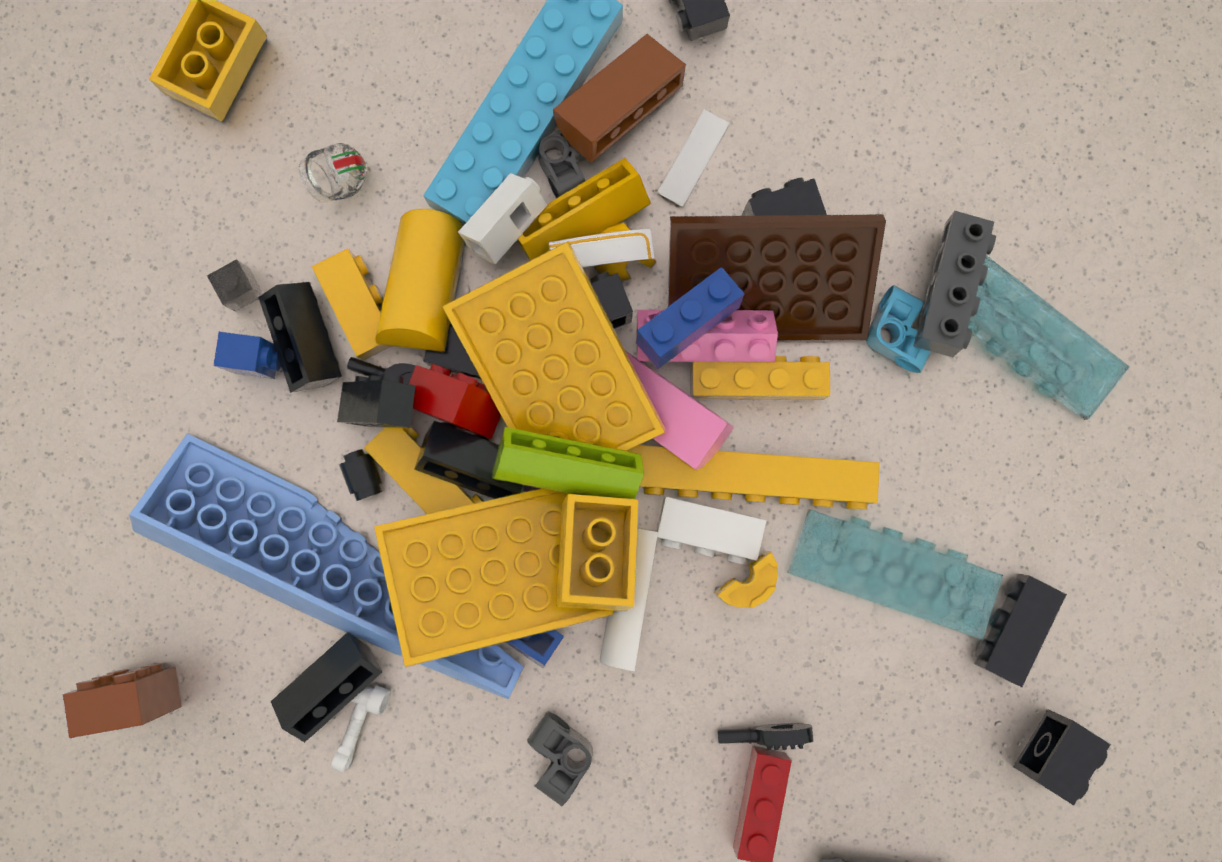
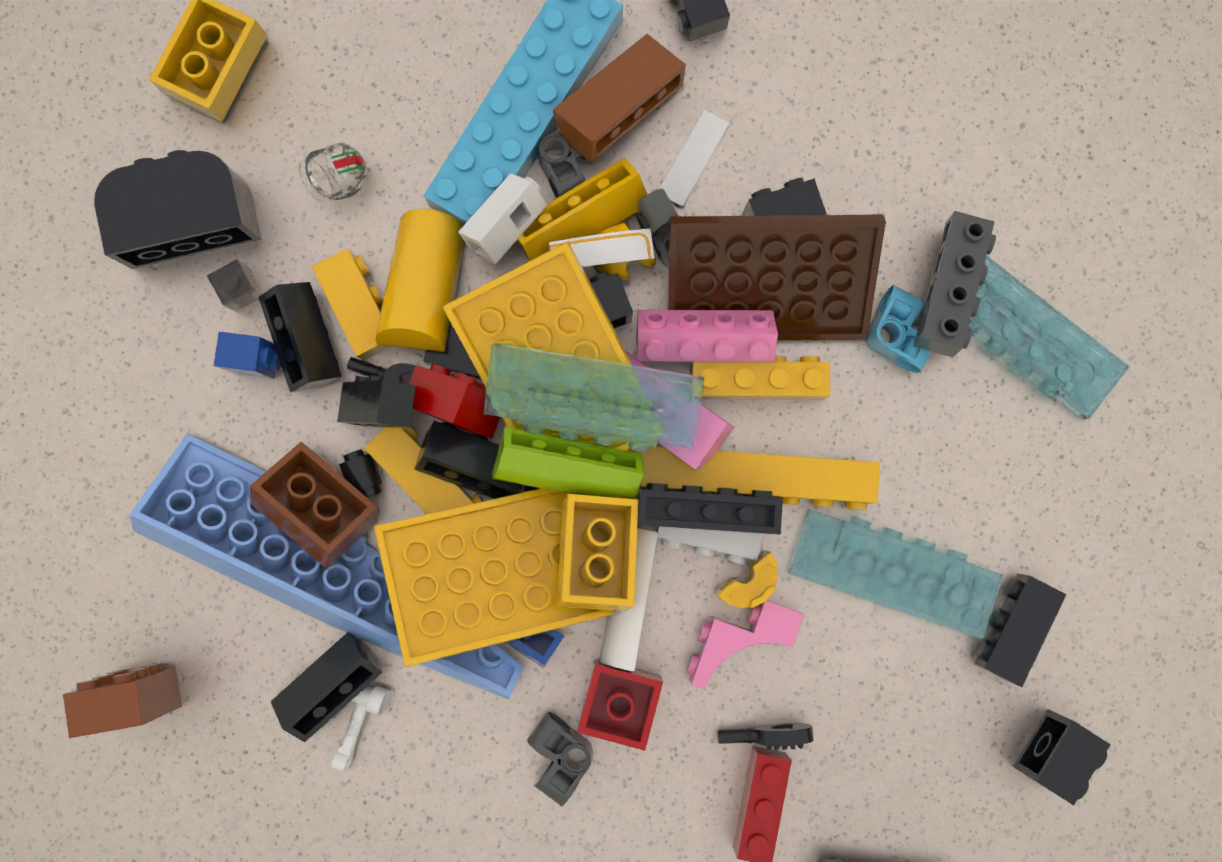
blue brick [636,267,744,369] -> none
none -> black brick [94,150,262,269]
none -> dark orange brick [250,442,378,569]
none -> clear light blue plate [484,343,705,451]
none -> red brick [577,659,663,751]
none -> dark grey piece [637,189,679,268]
none -> black brick [637,483,783,535]
none -> bright pink arch [686,600,804,689]

